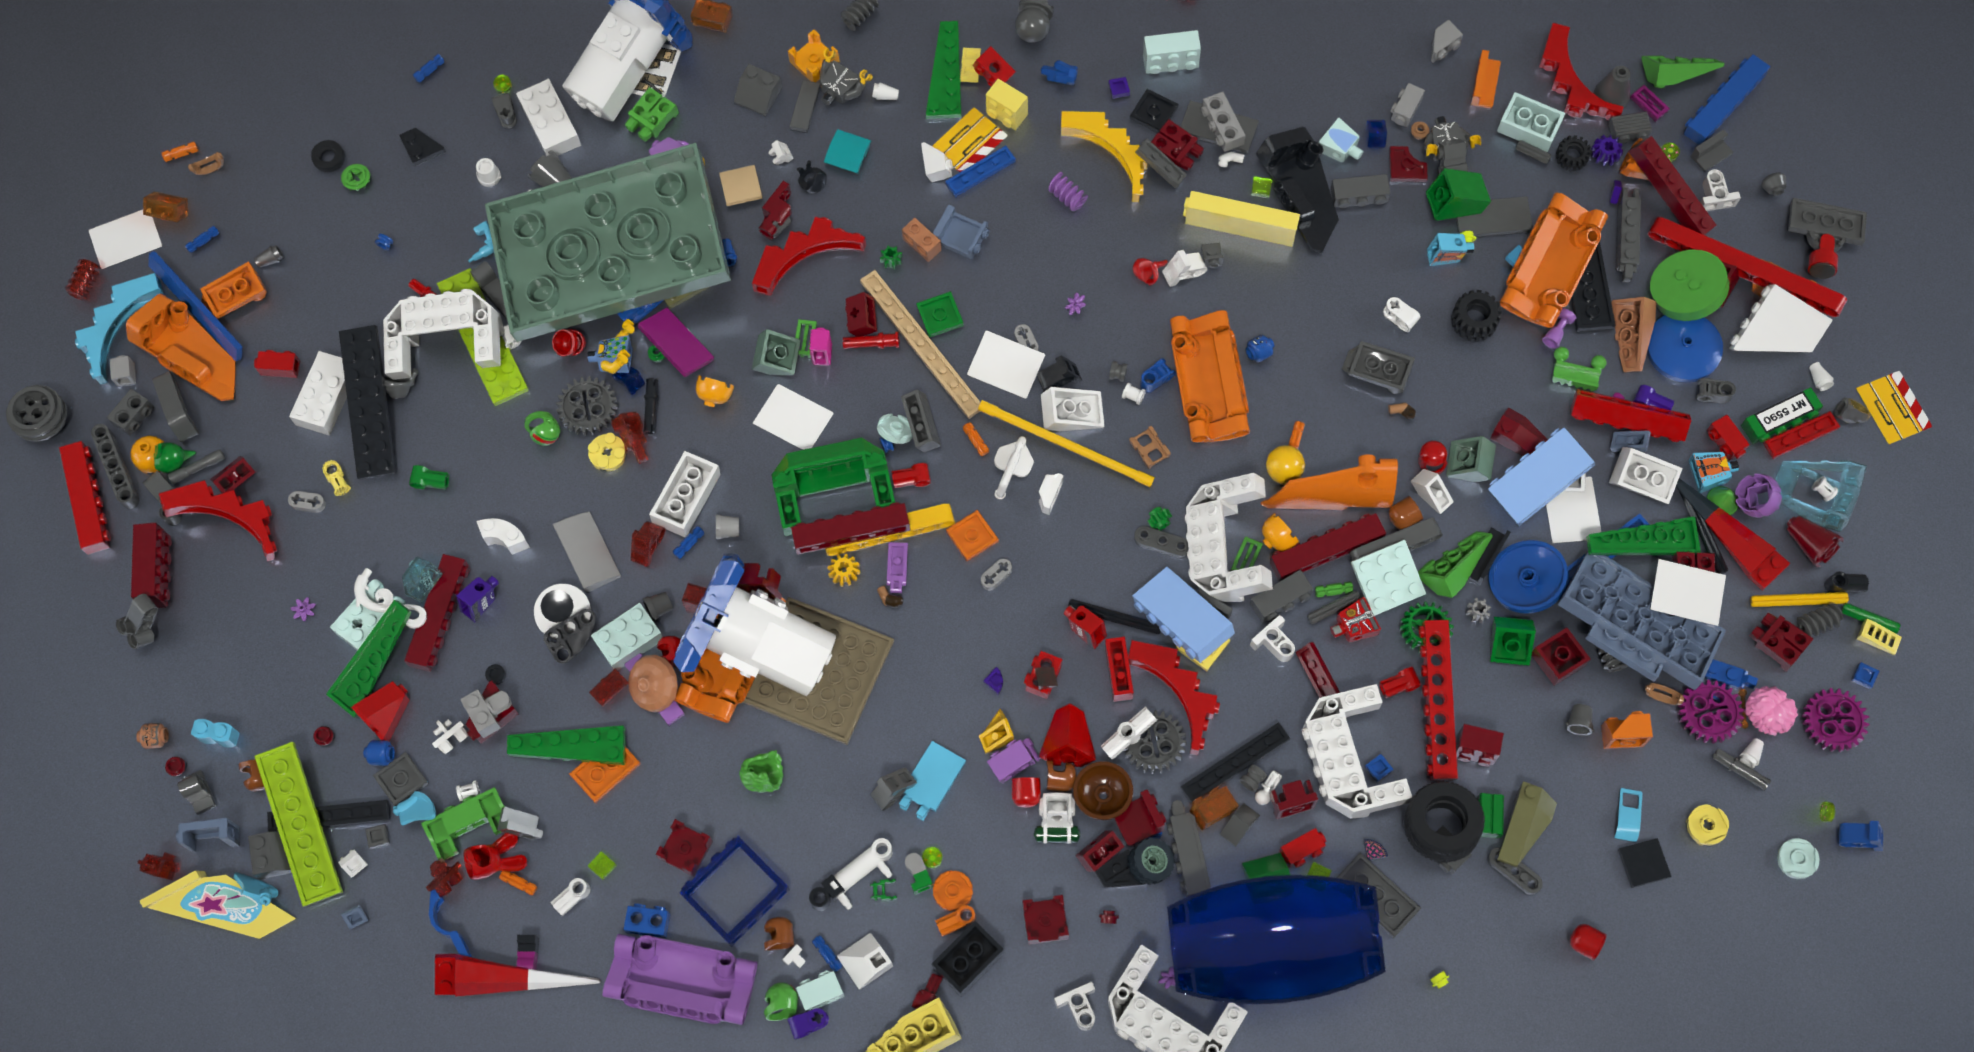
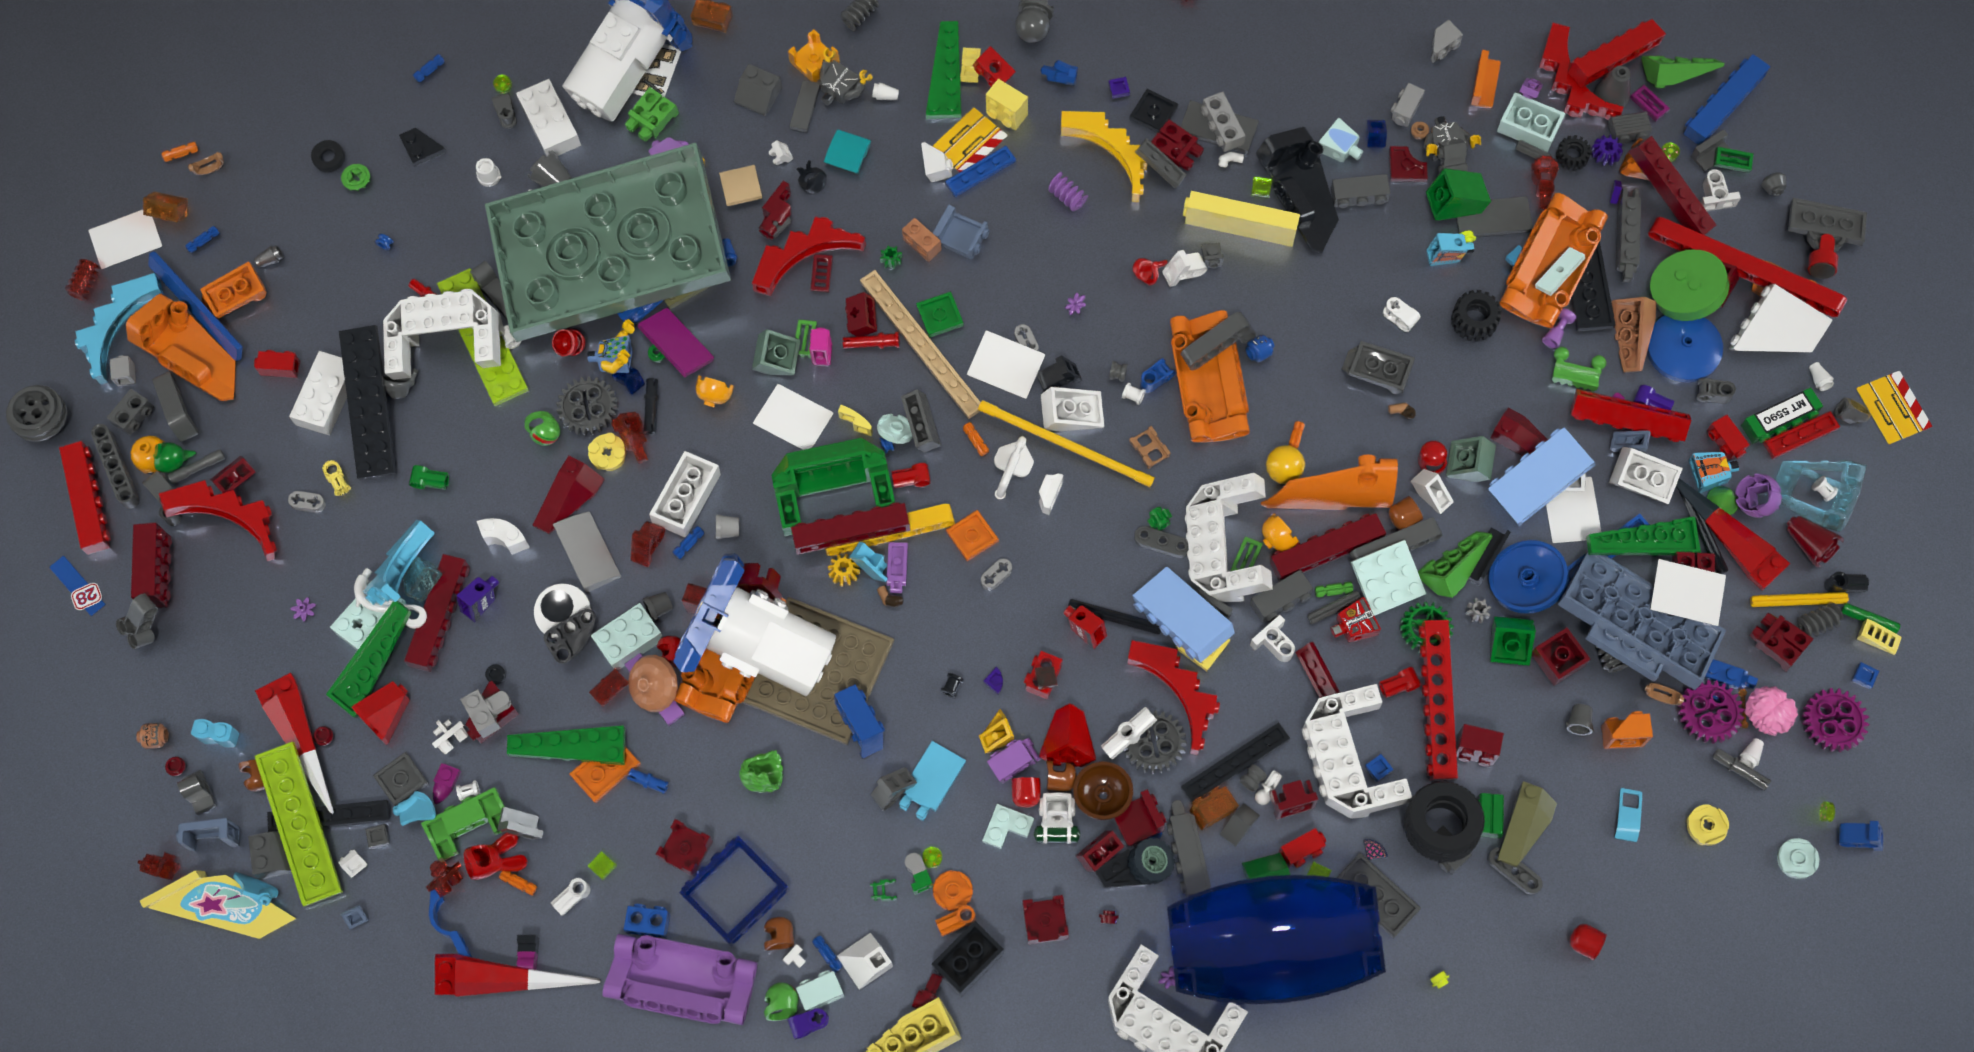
blue head [363,740,395,766] -> none
medium azure piece [468,221,494,263] -> none
white piece [809,838,893,911] -> none
white tile [1054,982,1095,1031] -> none
red brick [1105,636,1134,702] -> none
light aqua brick [1143,30,1201,74] -> none
black tile [1618,838,1672,888] -> none
none -> blue sticker [49,556,106,616]
none -> red plate [255,673,334,814]
none -> medium azure arch [363,520,435,606]
none -> magenta plate [433,763,461,805]
none -> dark red wedge [533,455,605,535]
none -> blue pin [627,768,669,794]
none -> dark red slope [810,254,833,293]
none -> blue wedge [834,684,885,759]
none -> light yellow slope [838,405,873,437]
none -> medium azure panel [849,542,888,582]
none -> black bush [940,673,964,699]
none -> light aqua plate [982,804,1034,849]
none -> dark grey beam [1181,312,1256,370]
none -> medium lavender hinge [1519,78,1543,99]
none -> clear red piece [1531,156,1558,210]
none -> light aqua tile [1535,247,1585,296]
none -> red brick [1568,19,1666,88]
none -> green tile [1714,147,1754,173]

